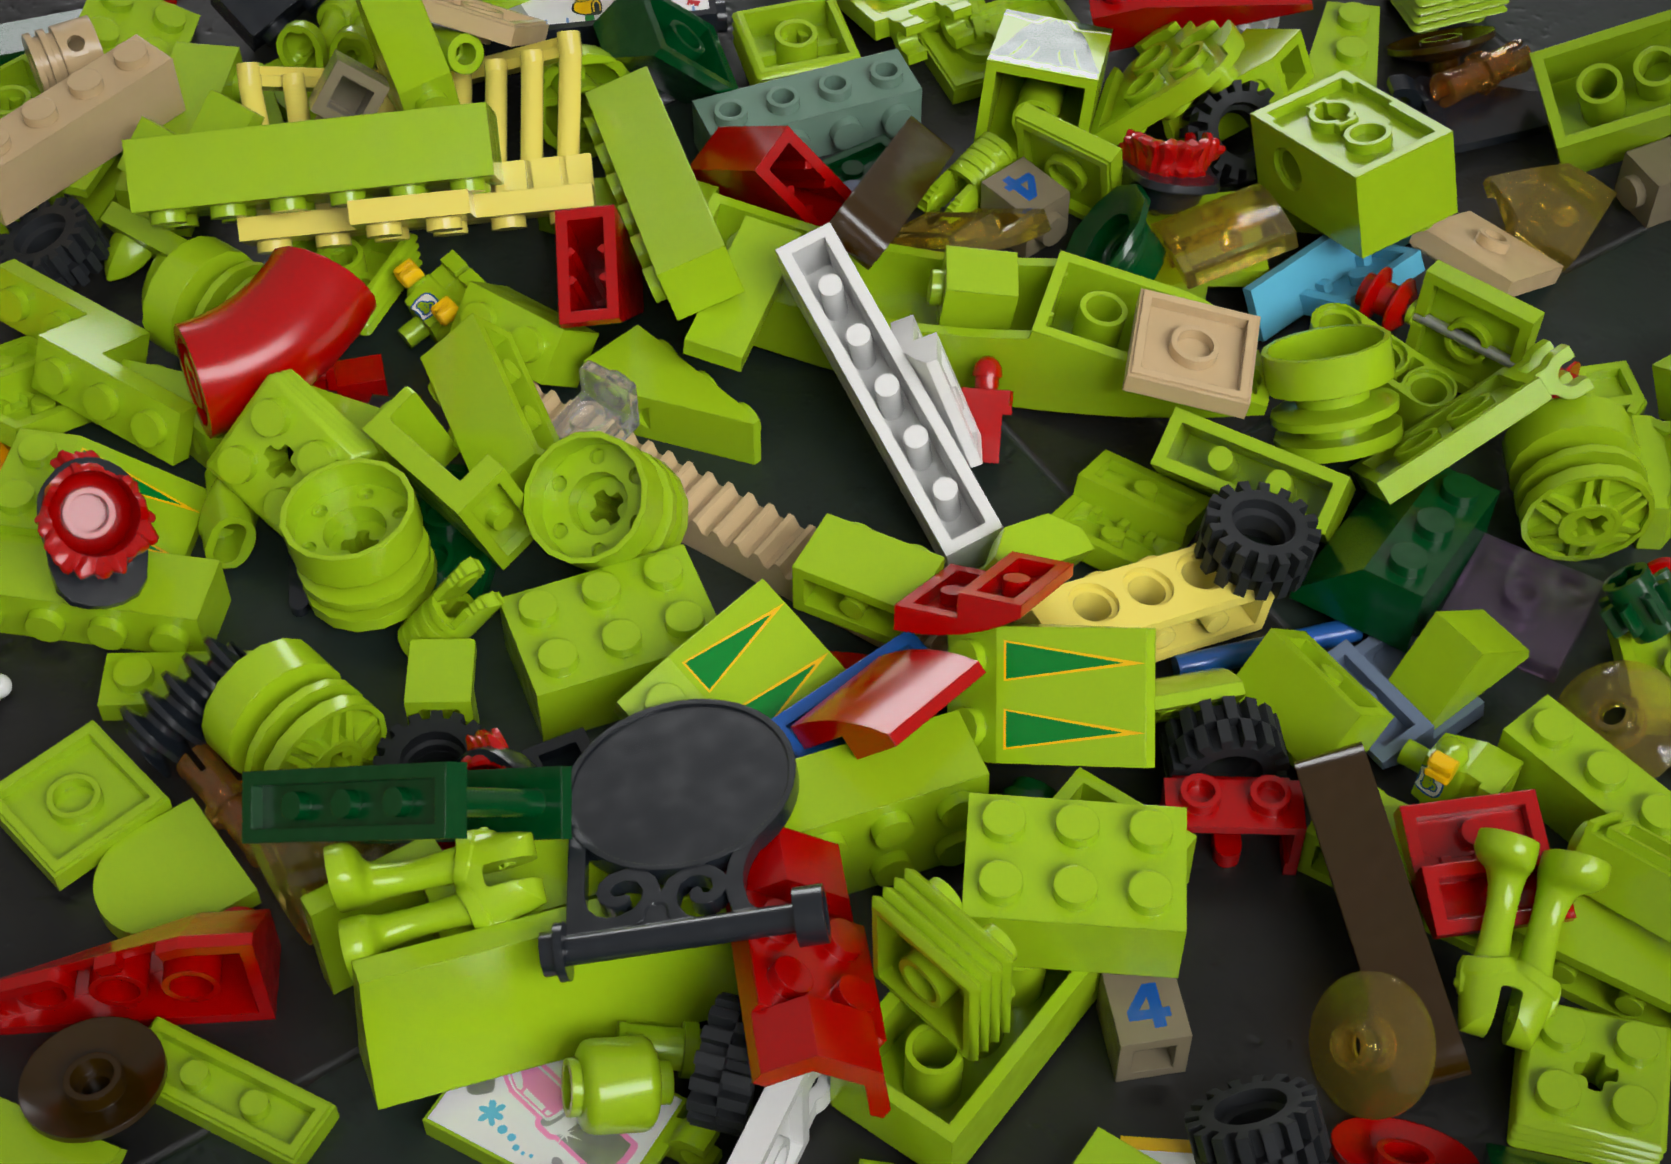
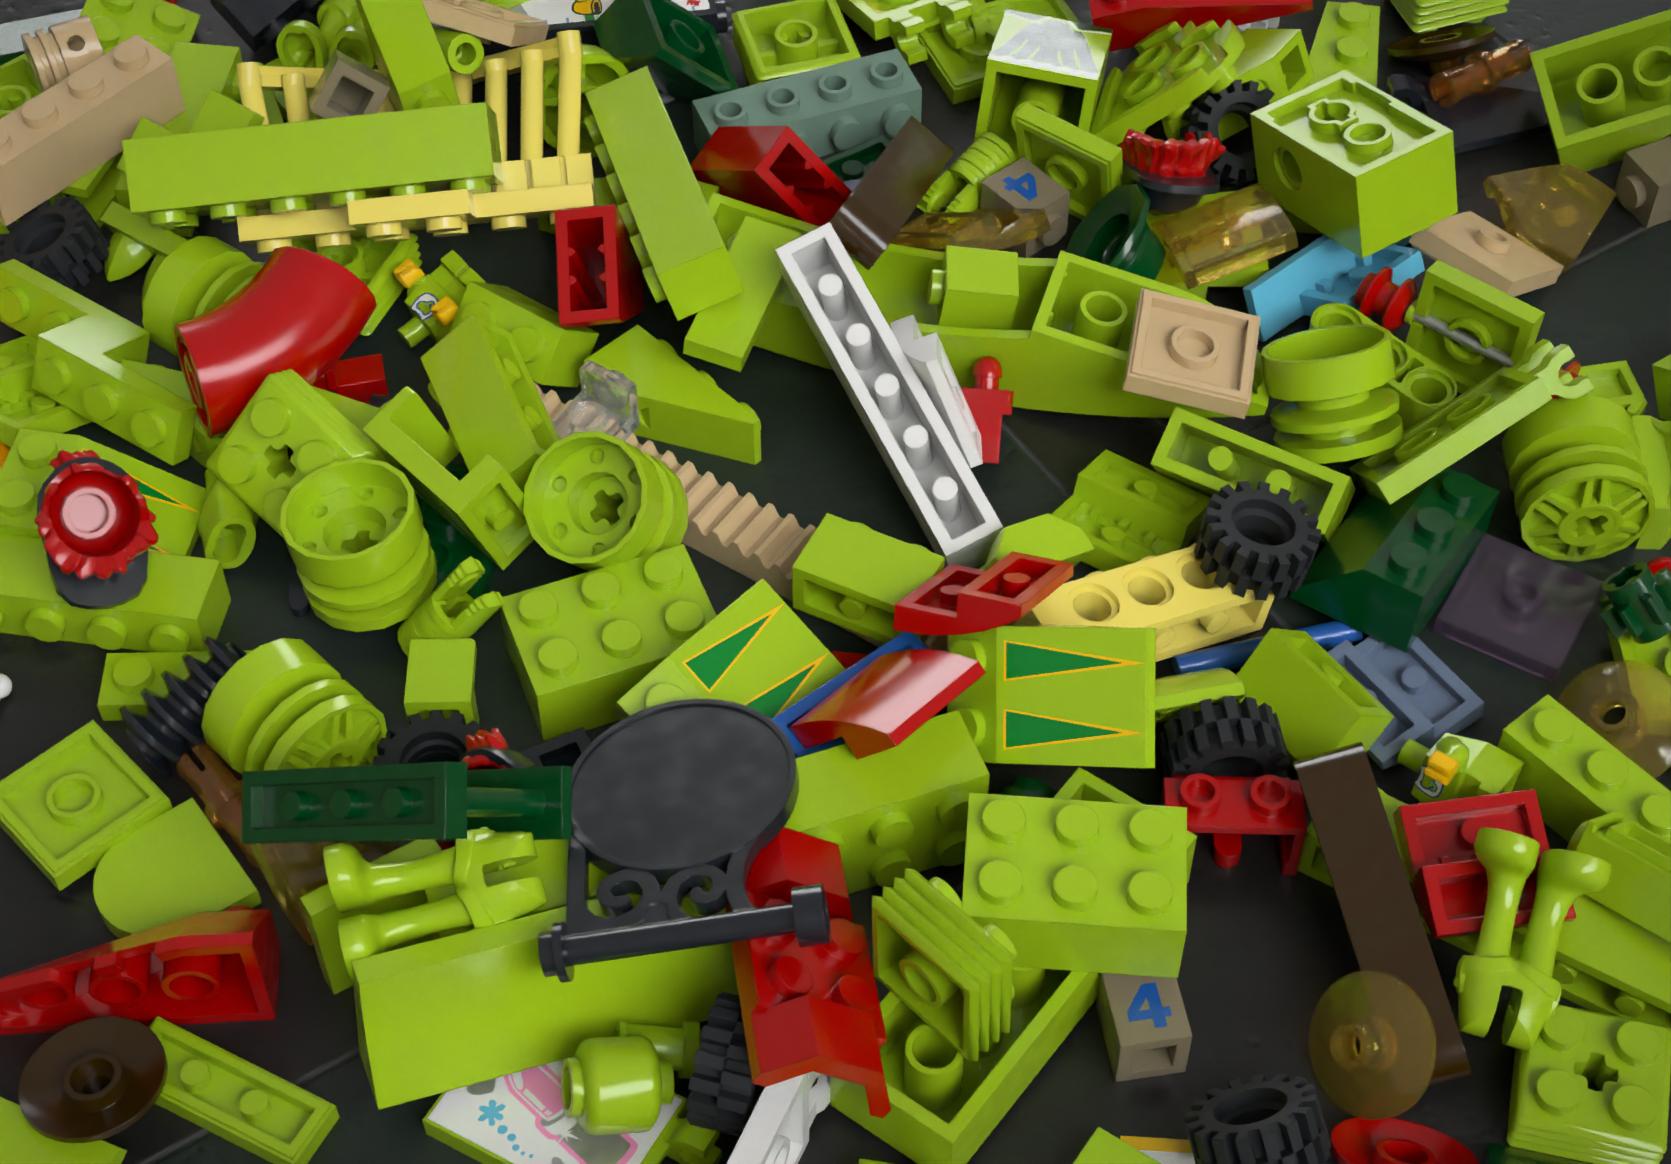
lime slope [1388,609,1530,730] -> none

